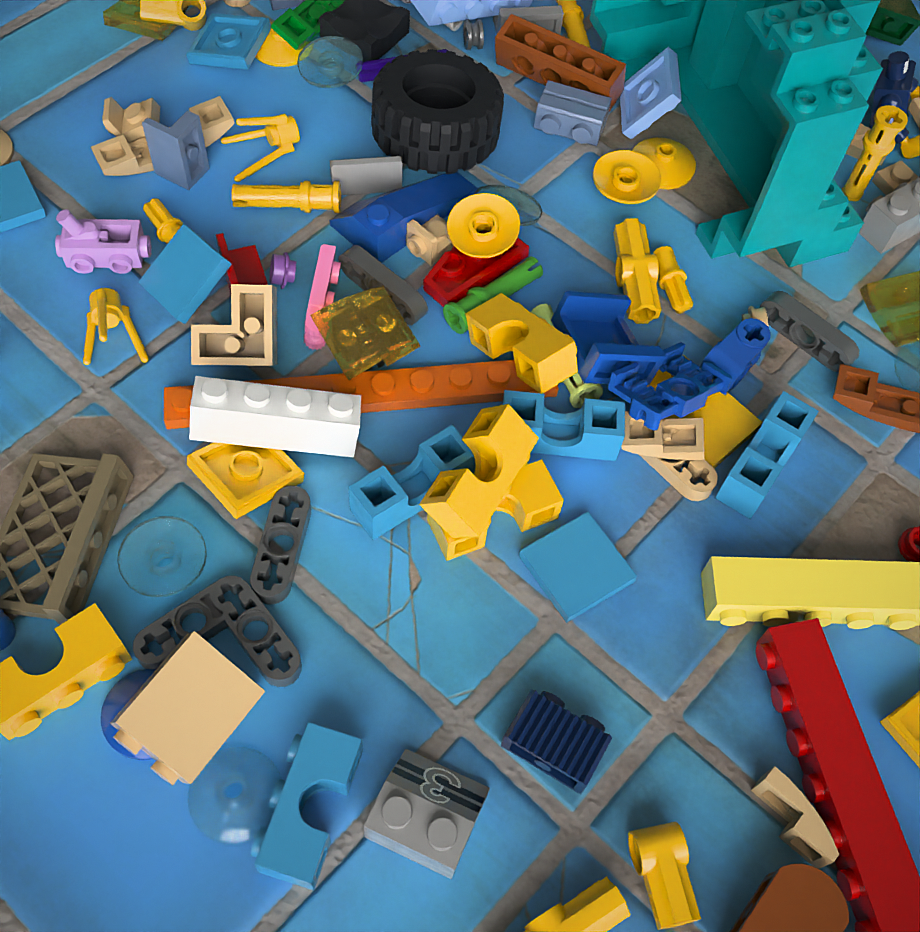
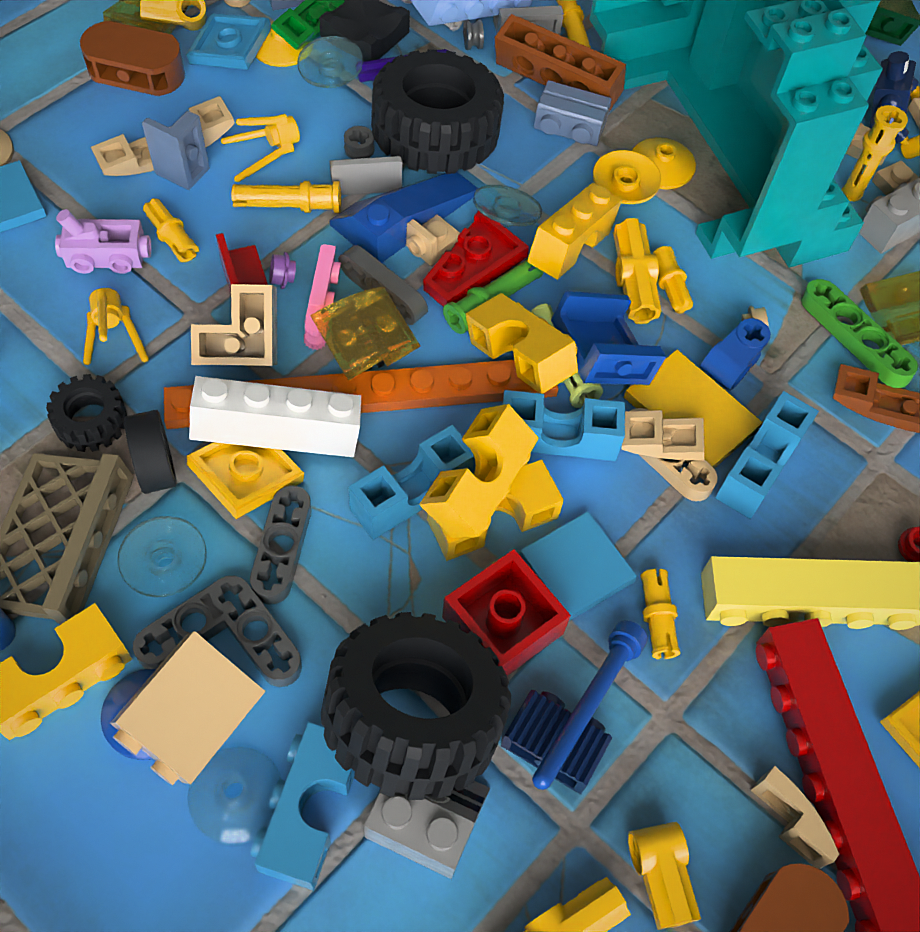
tan bracket [102,97,160,143] -> none
dark azure tile [138,223,232,324] -> none
yellow dish [447,193,520,258] -> none
blue piece [608,342,732,430] -> none
light blue plate [620,47,682,139] -> none
dark grey beam [759,291,859,372] -> none
none -> black tyre [46,374,127,452]
none -> dark orange brick [80,21,185,96]
none -> black tyre [124,410,177,494]
none -> black tyre [321,612,511,800]
none -> dark grey bush [344,126,375,159]
none -> red brick [442,549,571,676]
none -> yellow arch [527,182,622,280]
none -> blue piece [532,620,648,790]
none -> yellow pin [640,569,681,659]
none -> bright green beam [801,279,918,388]

